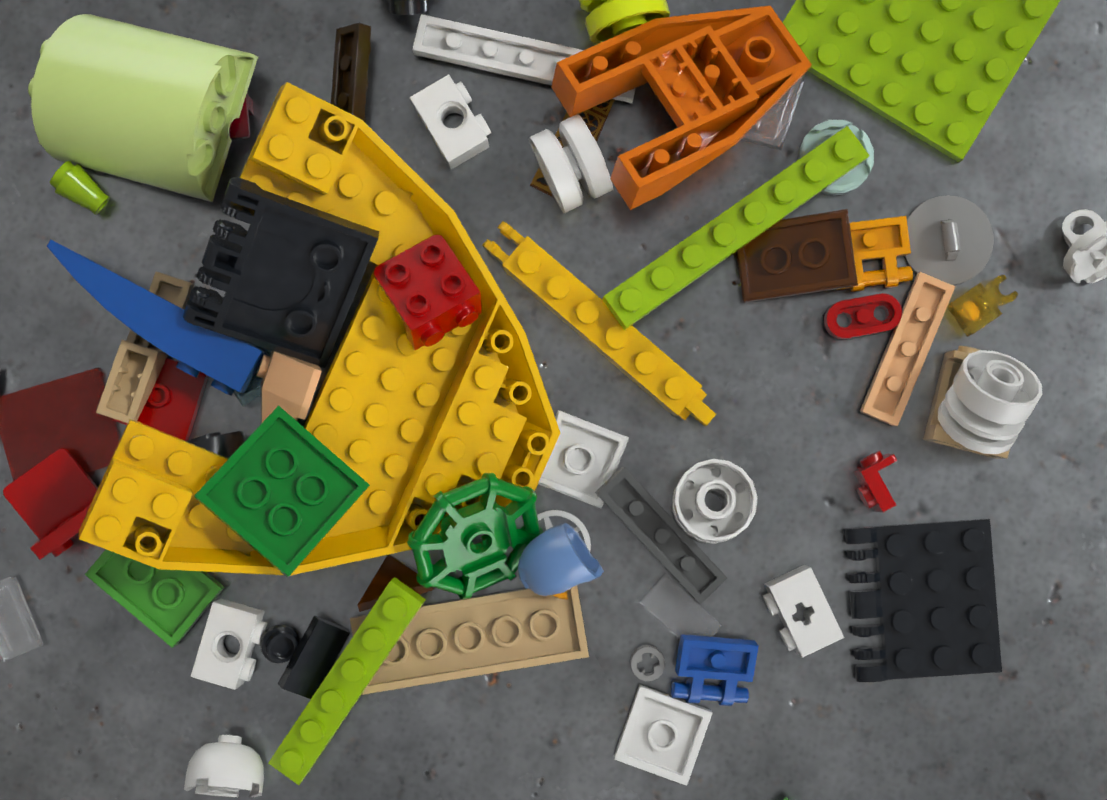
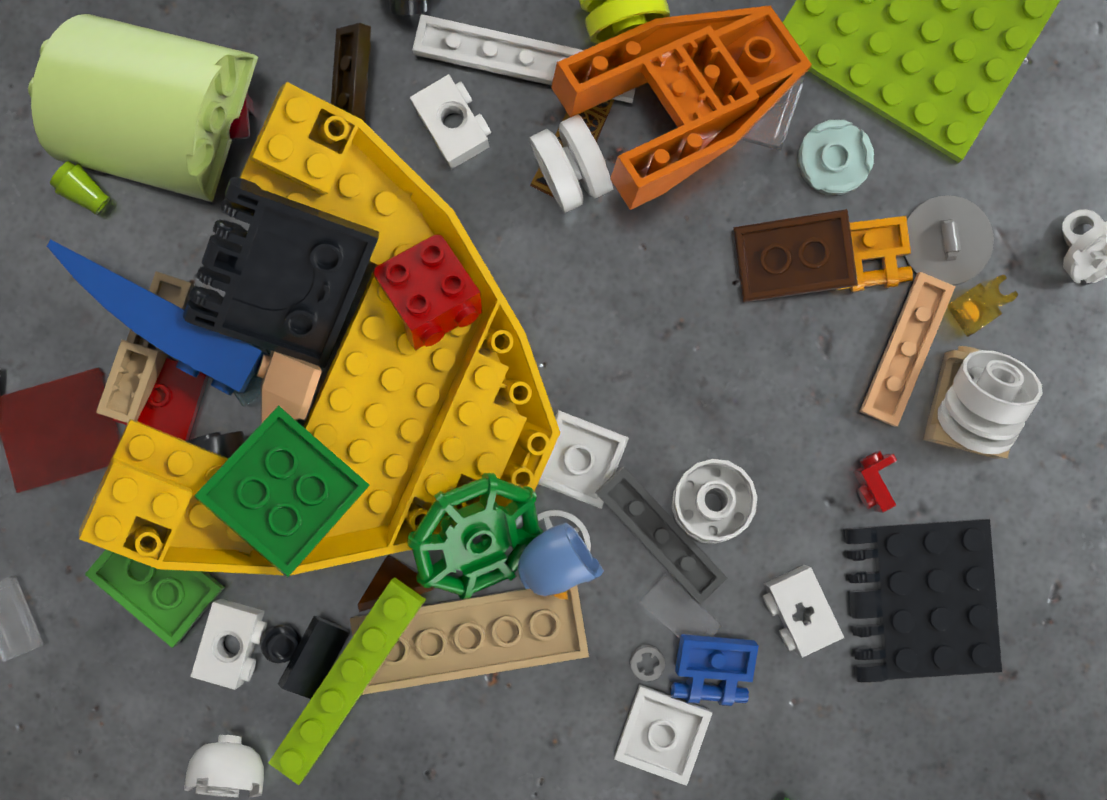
red bracket [3,448,98,560] -> none
yellow hinge [482,221,716,427] -> none
lime plate [602,126,870,330] -> none
red plate [824,293,902,339] -> none

